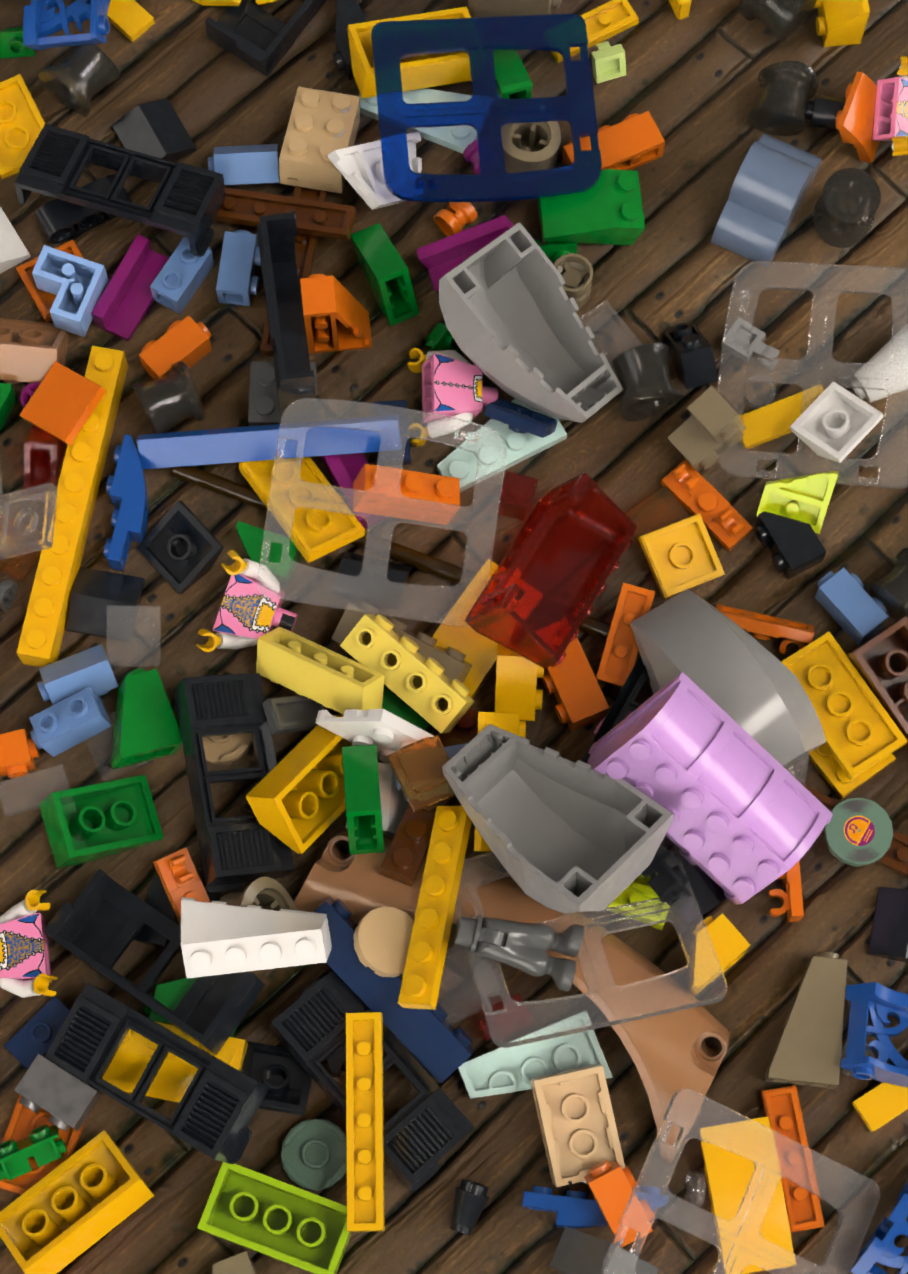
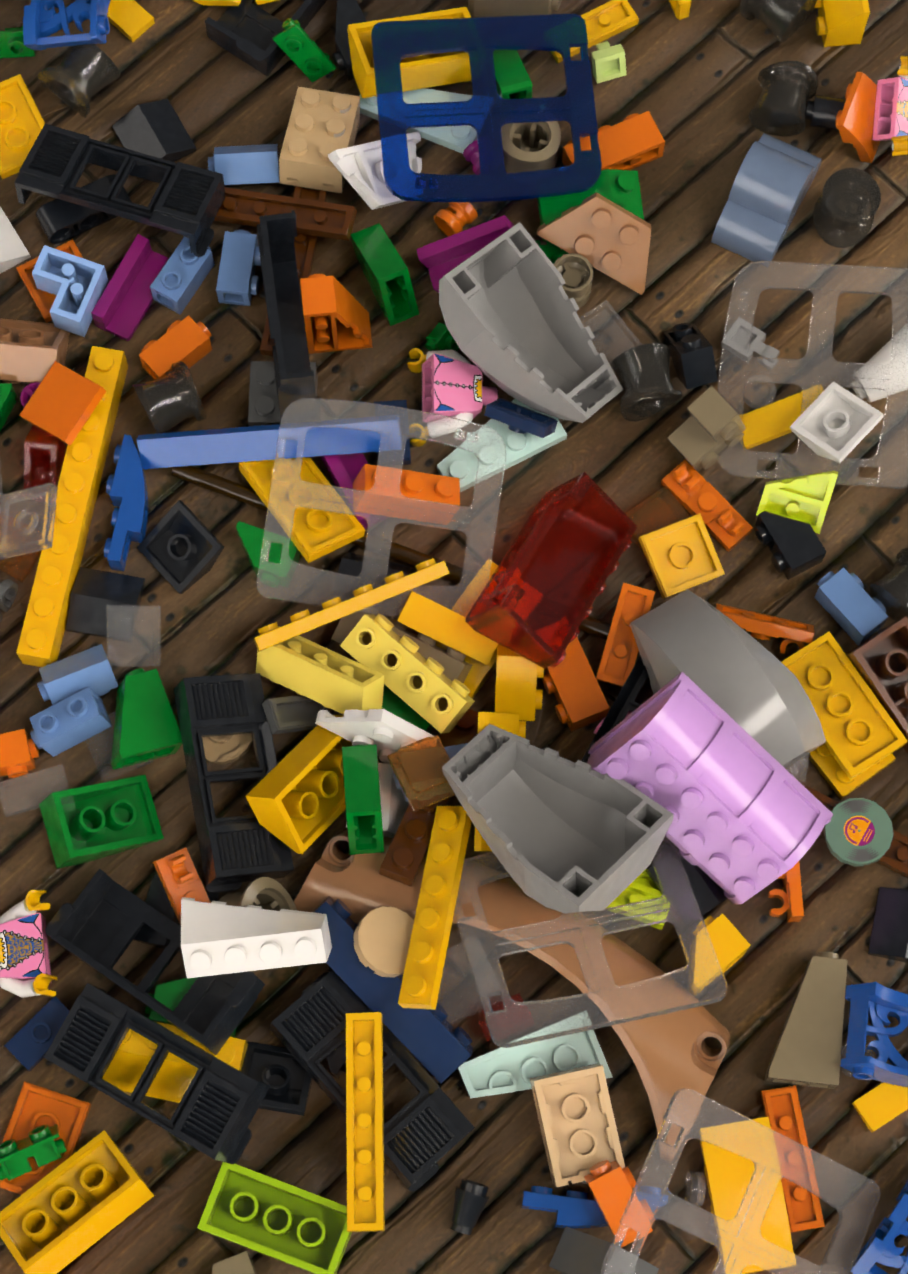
flat silver brick [15,1054,101,1132] -> none
torso [196,550,298,652] -> none
sand green tile [281,1119,347,1191] -> none
dark grey piece [454,915,584,992] -> none
clear red brick [497,471,538,522] -> none
black hinge [641,844,692,906] -> none
none -> yellow plate [253,558,449,652]
none -> green hinge [272,18,336,82]
none -> yellow tile [396,590,503,666]
none -> medium nougat wing [537,192,651,295]

